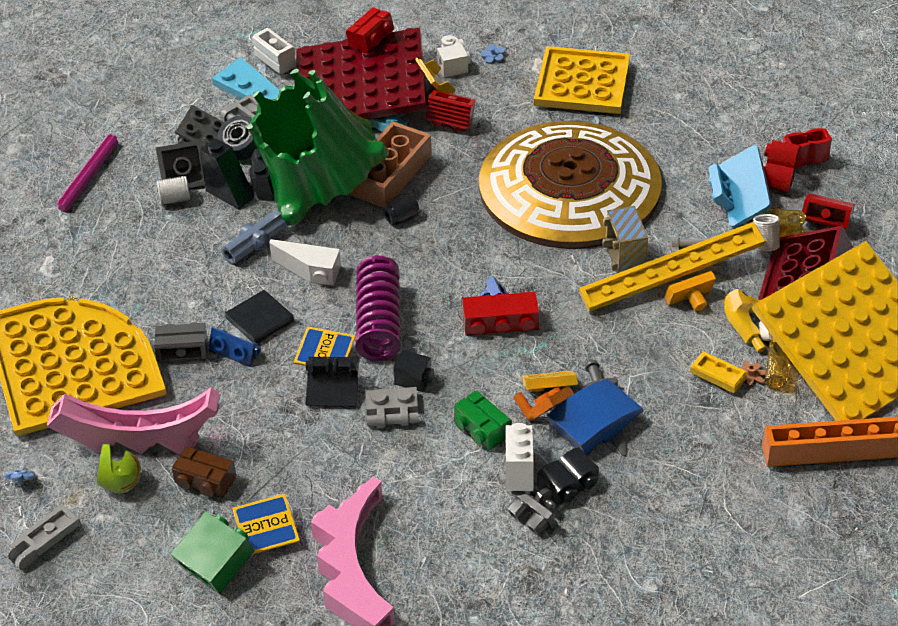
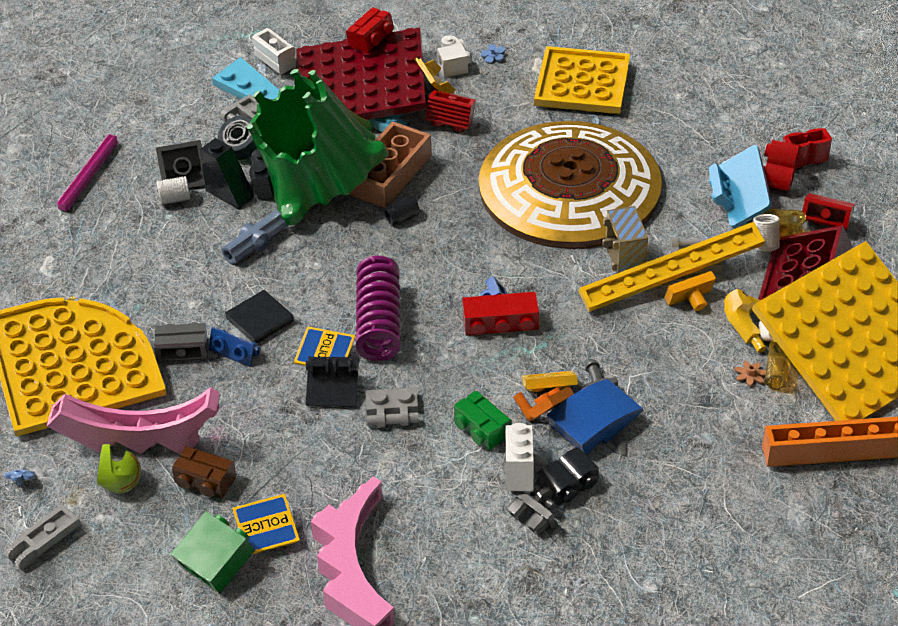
dark grey hinge [175,105,225,147] -> none
white slope [269,239,341,286] -> none
black brick [393,350,434,392] -> none
yellow plate [690,351,748,393] -> none

